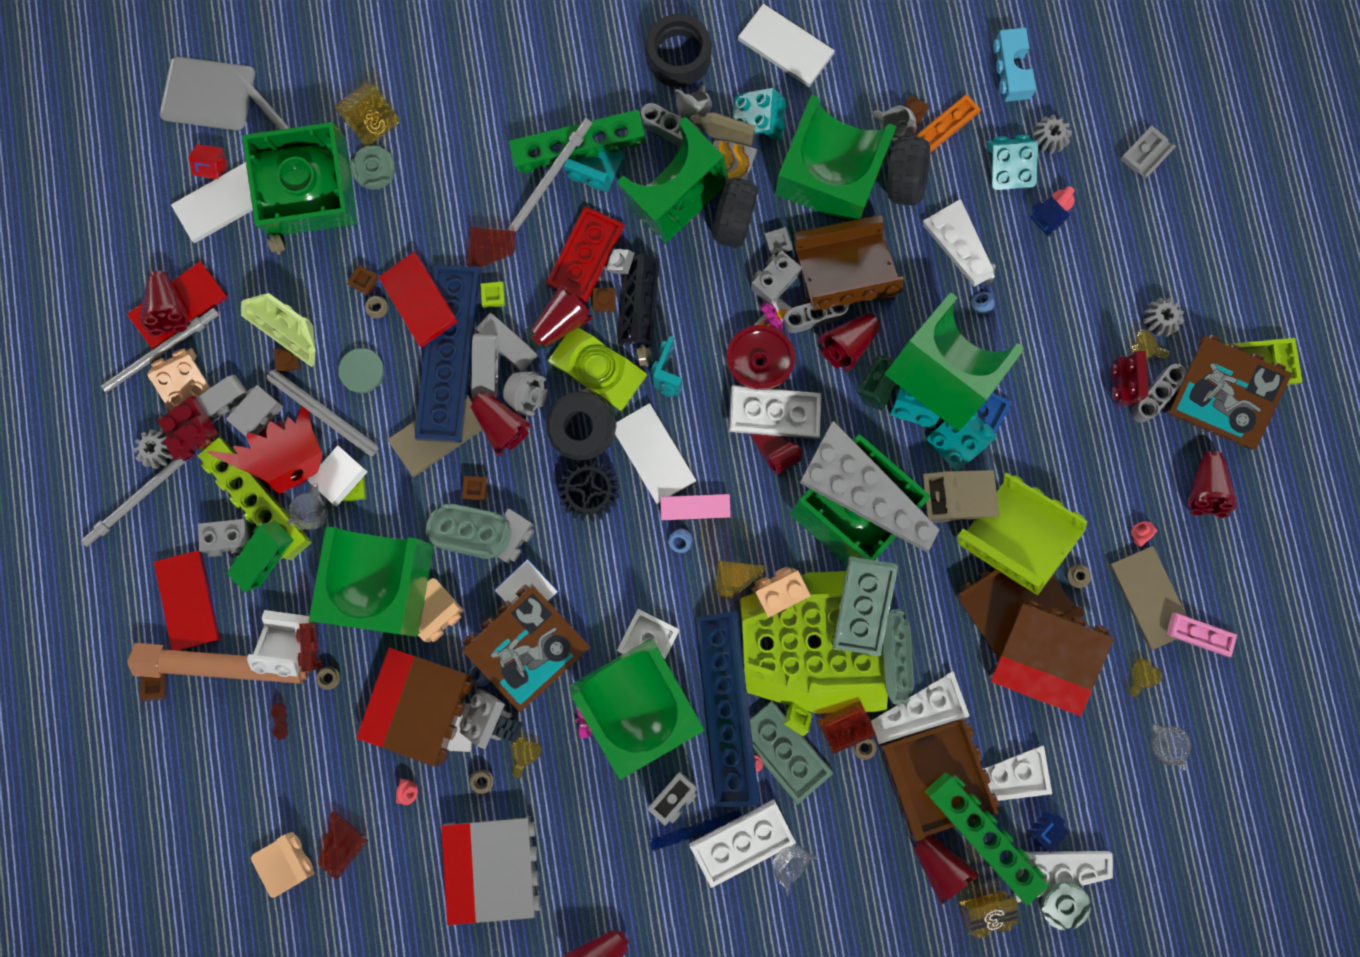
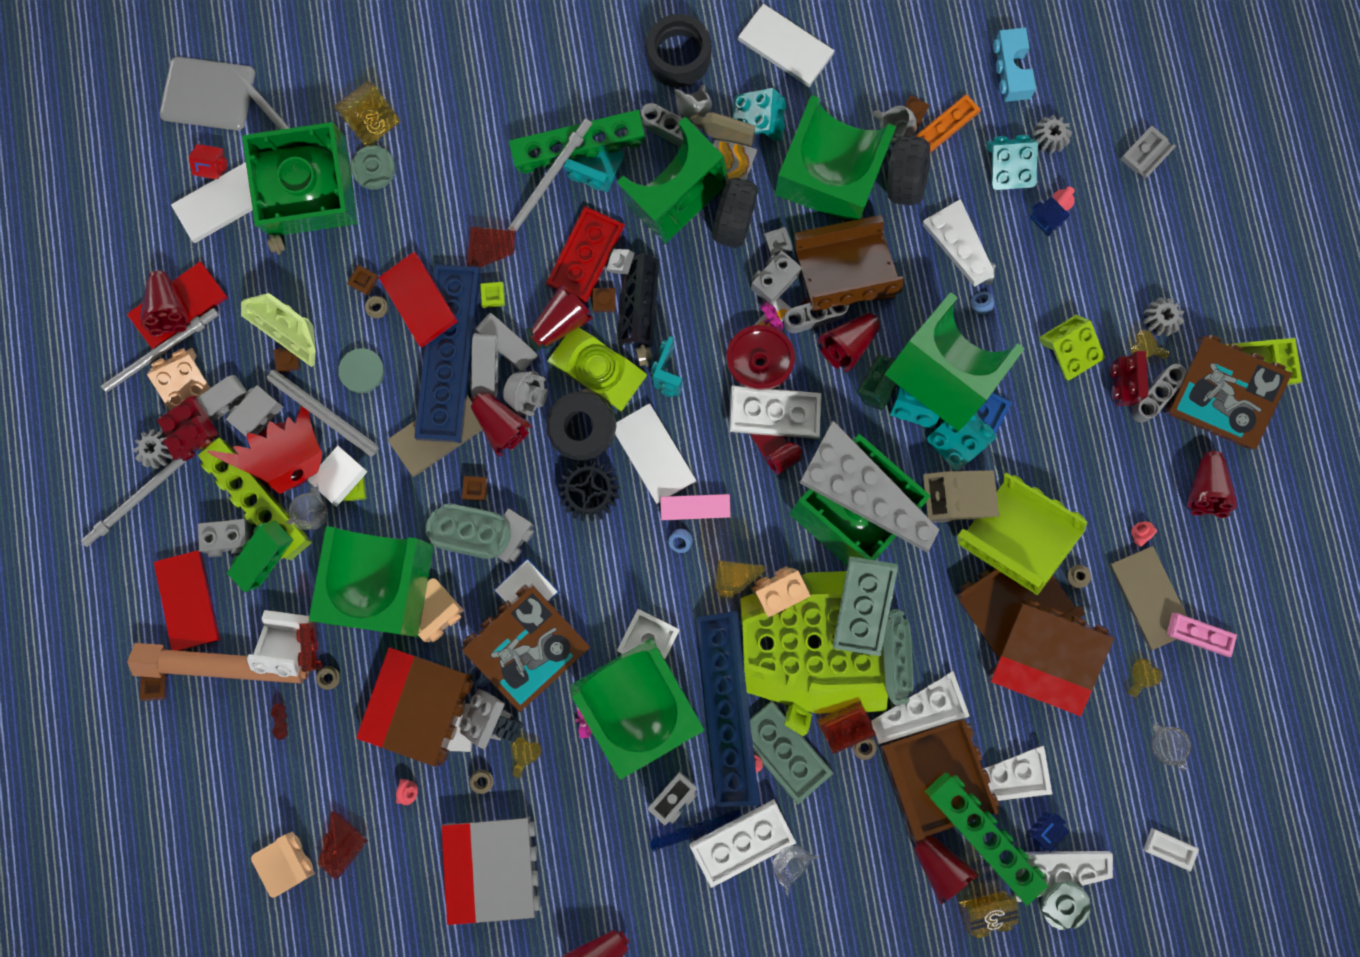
none -> lime bracket [1039,315,1105,381]
none -> white tile [1143,828,1199,871]

